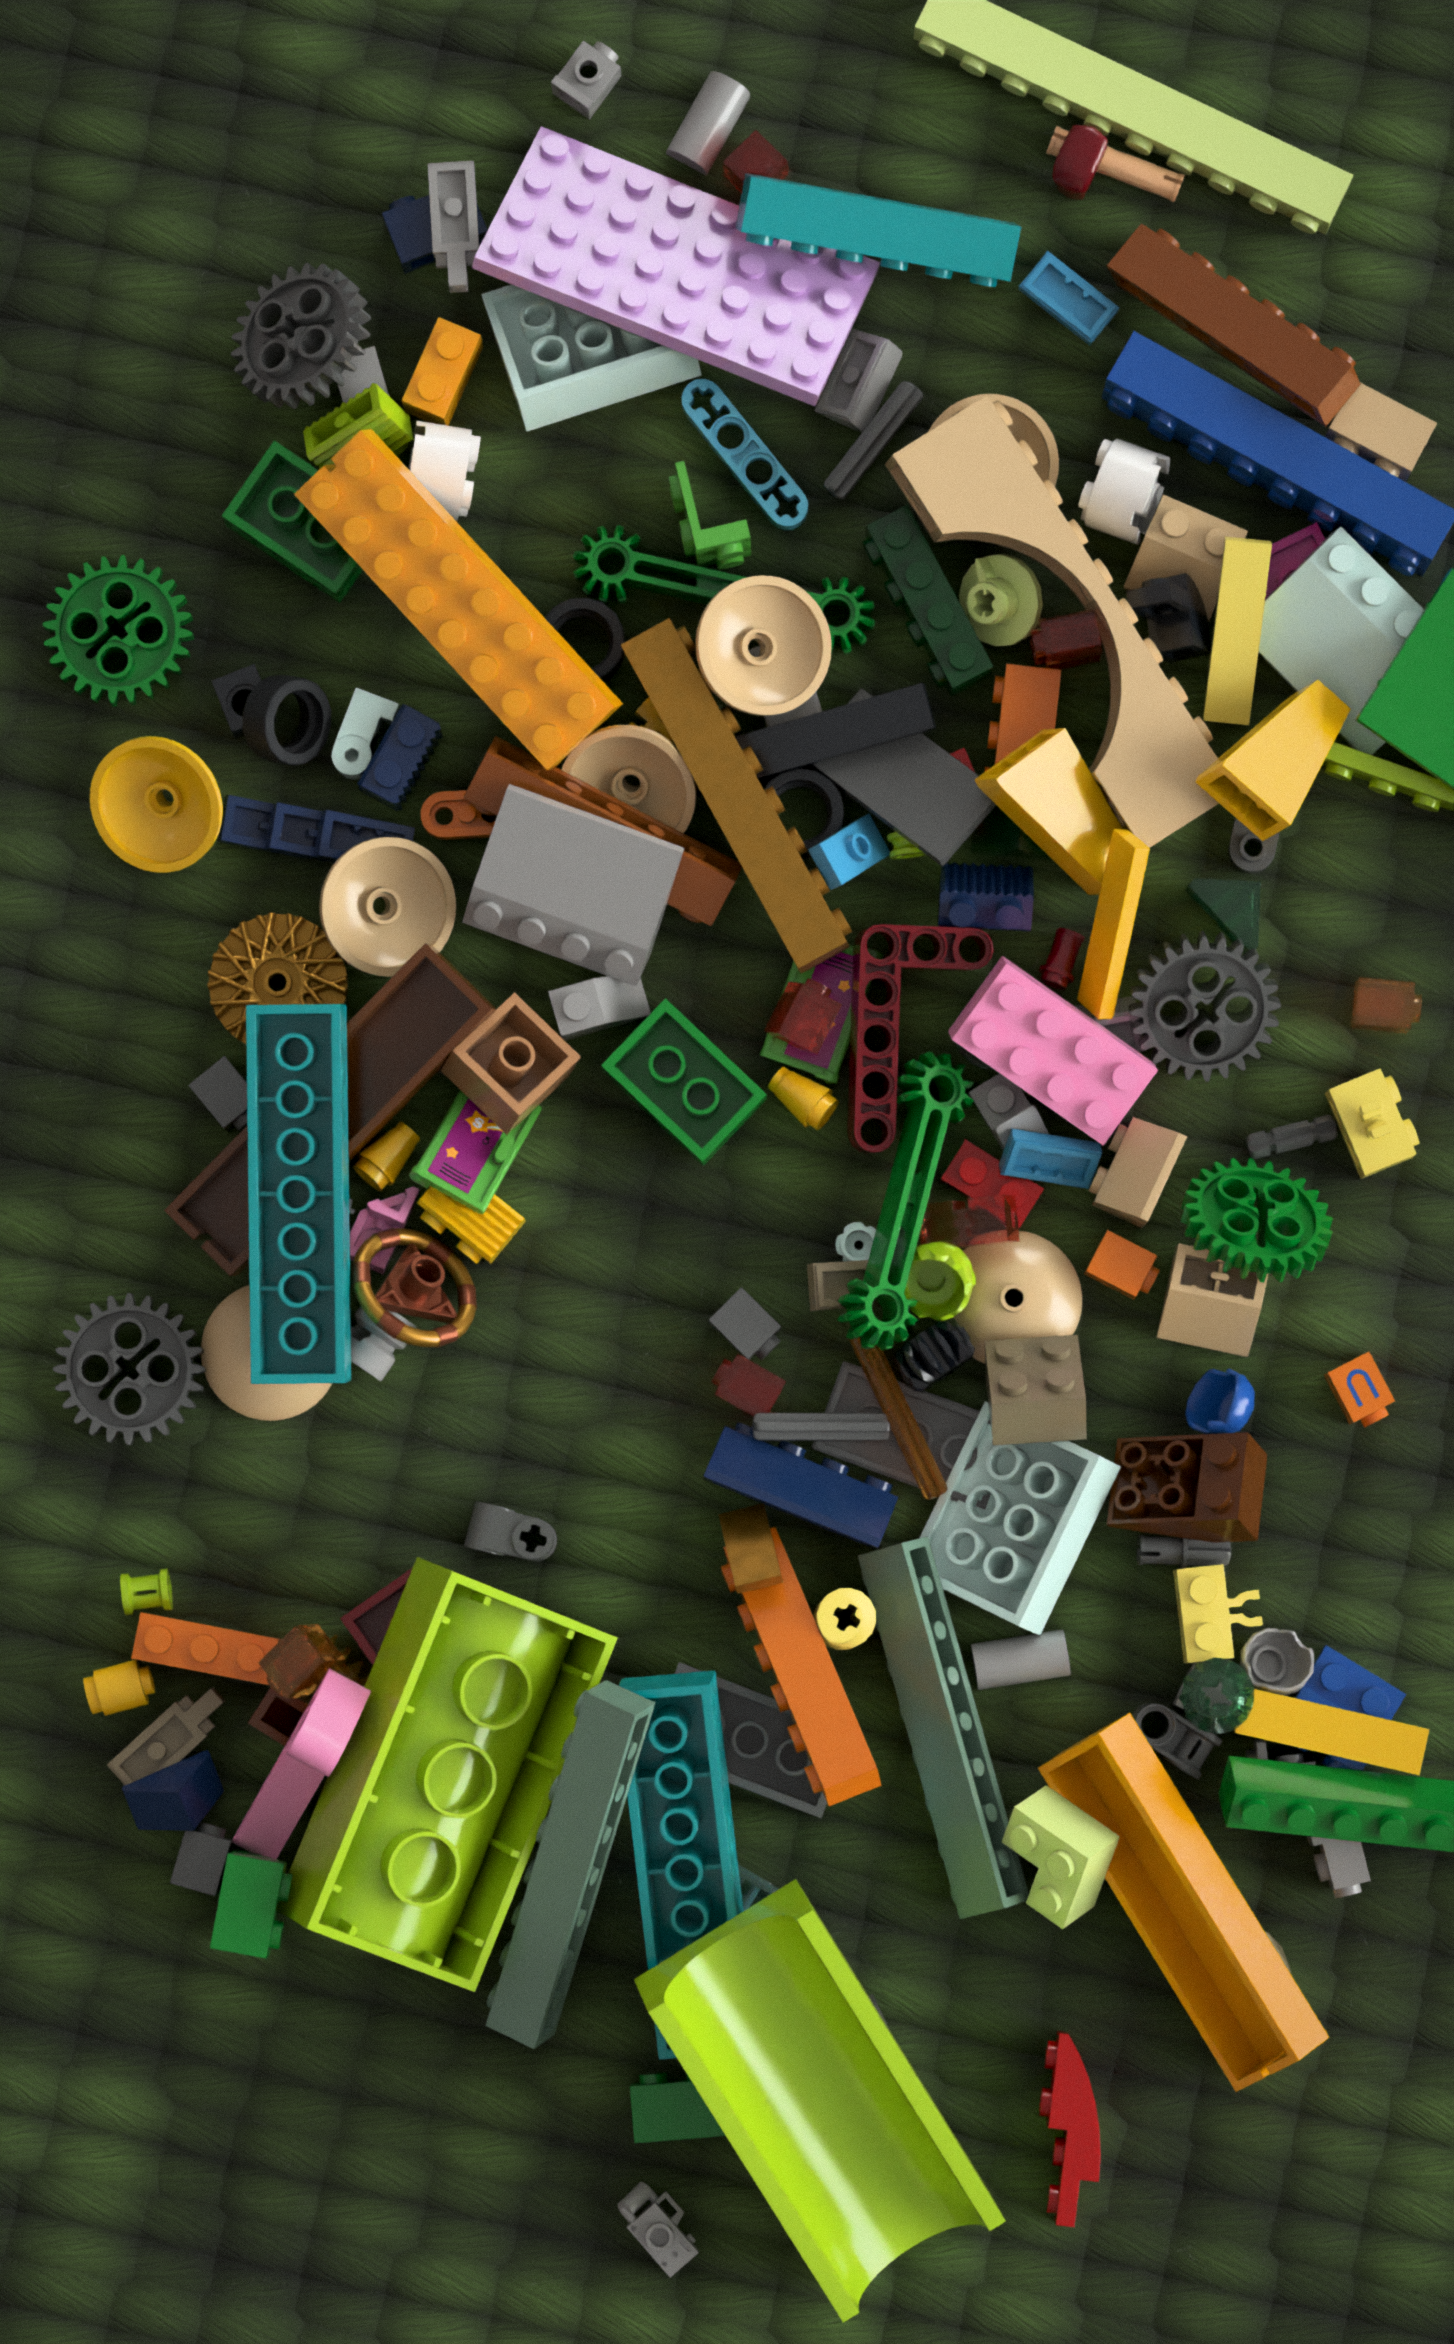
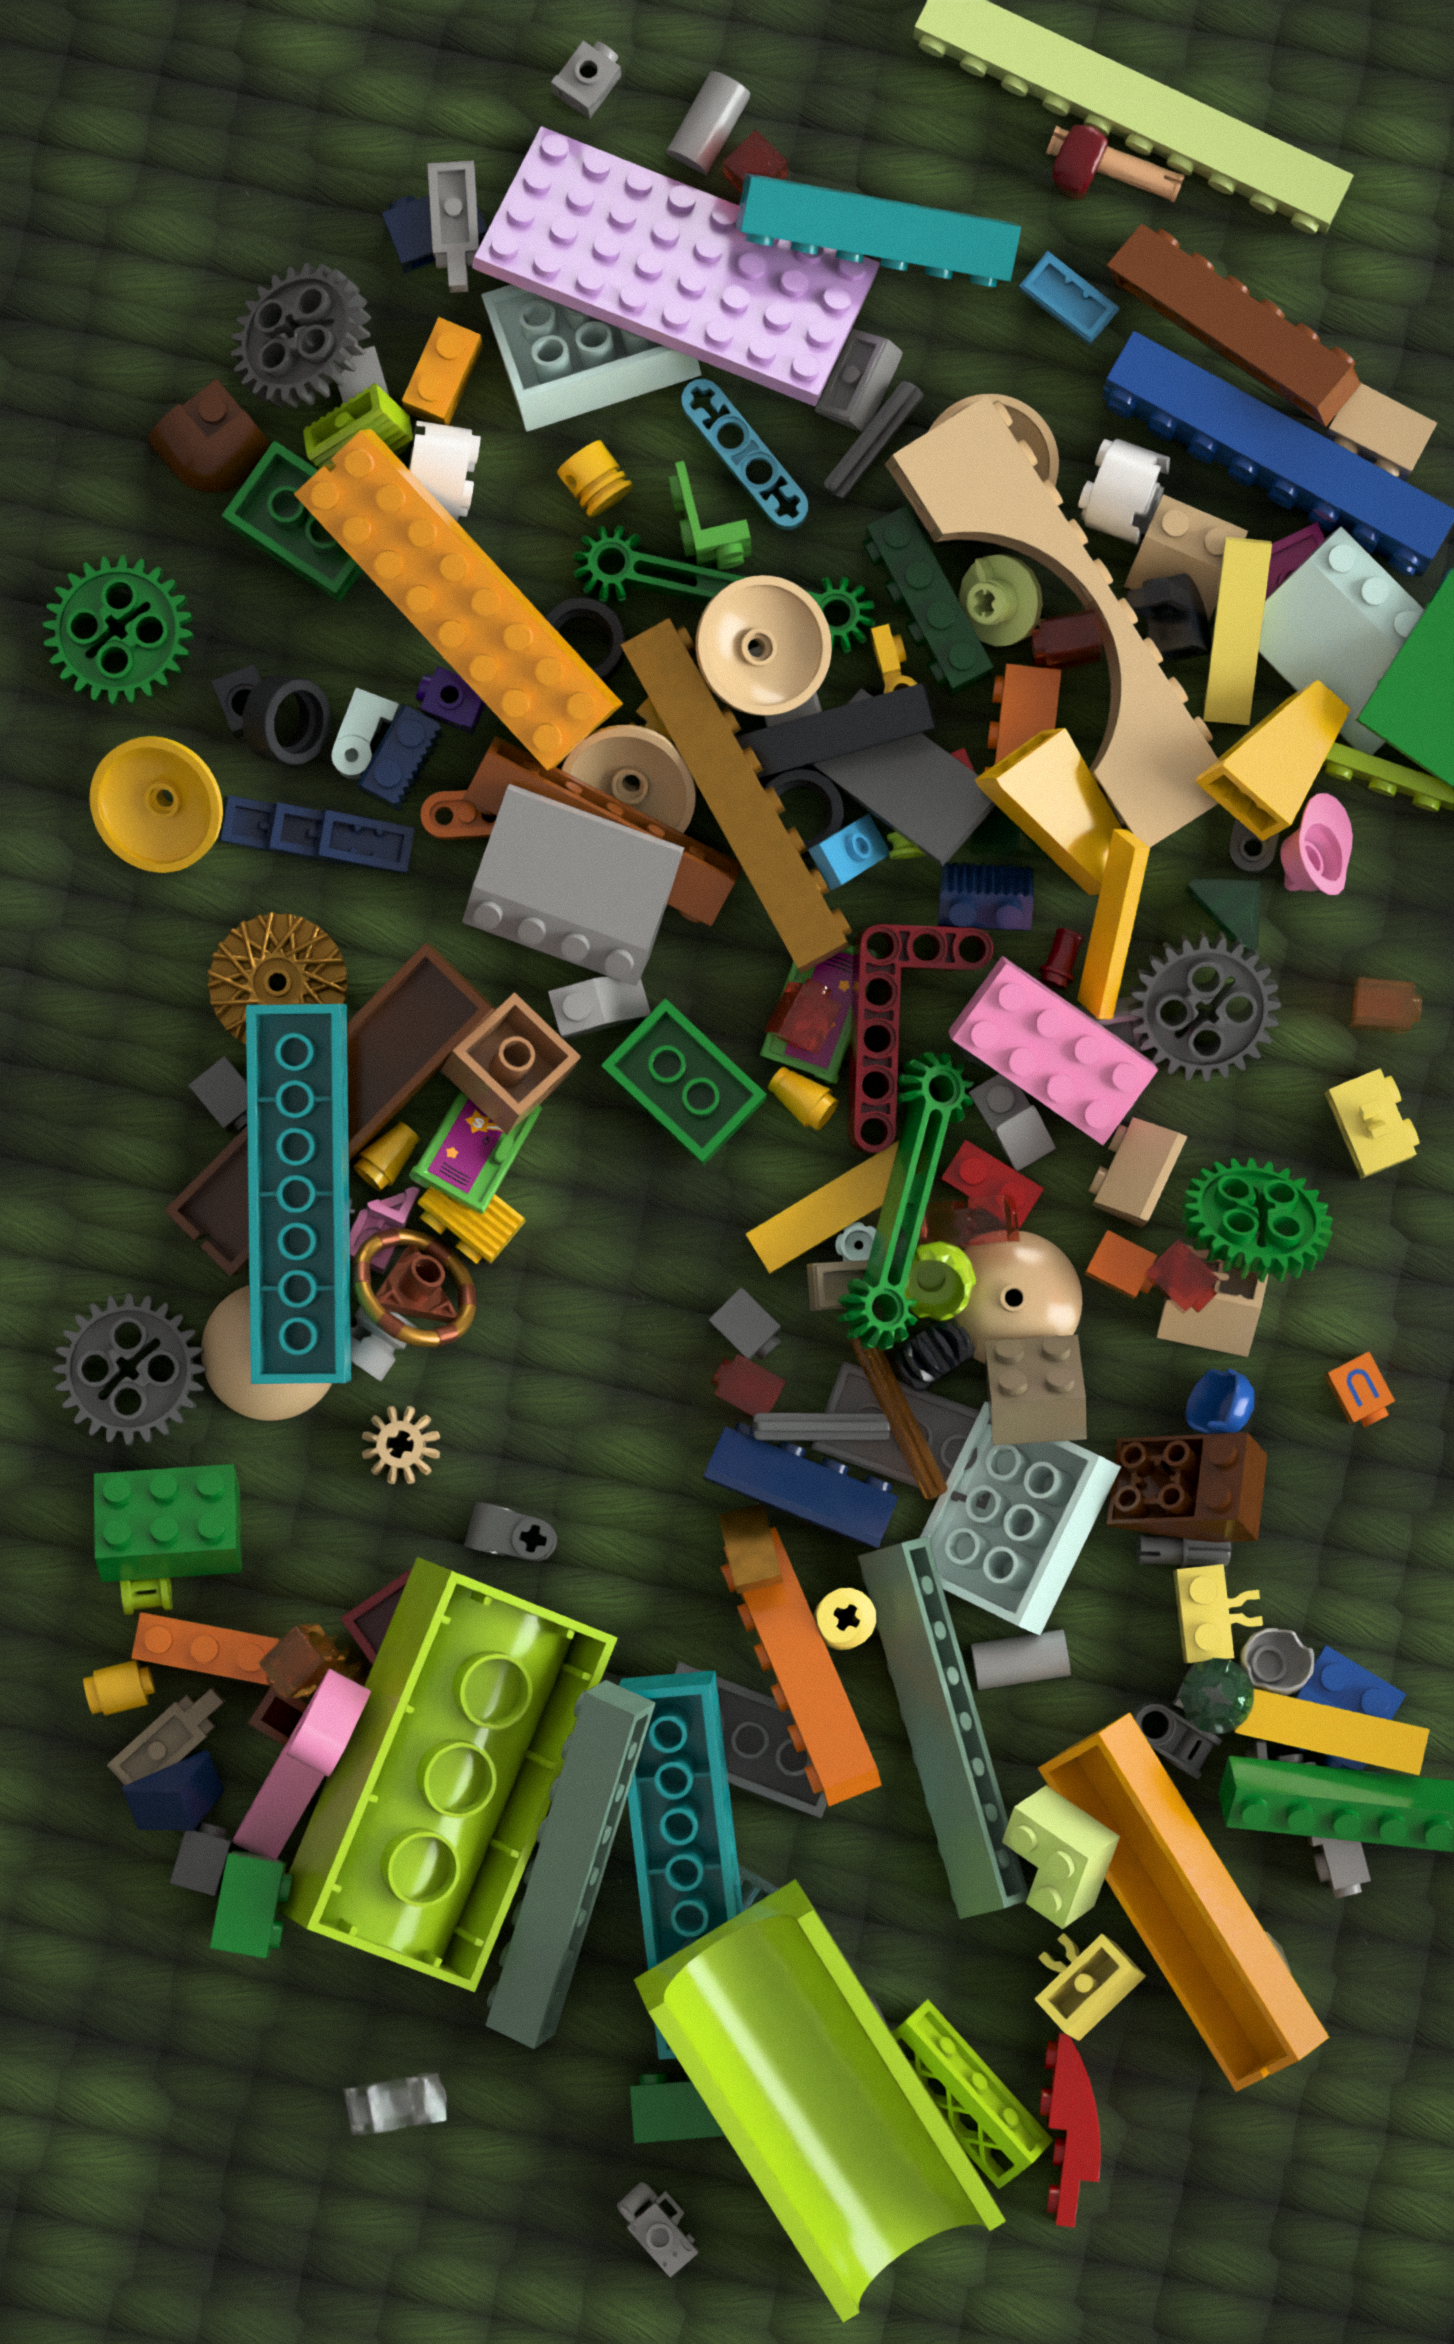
tan dish [319,837,456,977] -> none
dark azure plate [999,1128,1102,1189] -> none
dark grey axle [1246,1114,1338,1159] -> none
none -> green brick [94,1464,242,1582]
none -> reddish brown brick [148,378,271,493]
none -> clear brick [344,2072,447,2136]
none -> tan gear [362,1406,440,1484]
none -> dark purple brick [416,666,486,734]
none -> yellow piece [557,440,633,518]
none -> yellow tile [746,1141,899,1274]
none -> yellow plate [870,624,917,694]
none -> lime fence [891,1999,1053,2189]
none -> light yellow brick [1035,1933,1146,2041]
none -> clear red brick [1143,1239,1219,1314]
none -> bright pink piece [1280,793,1353,895]

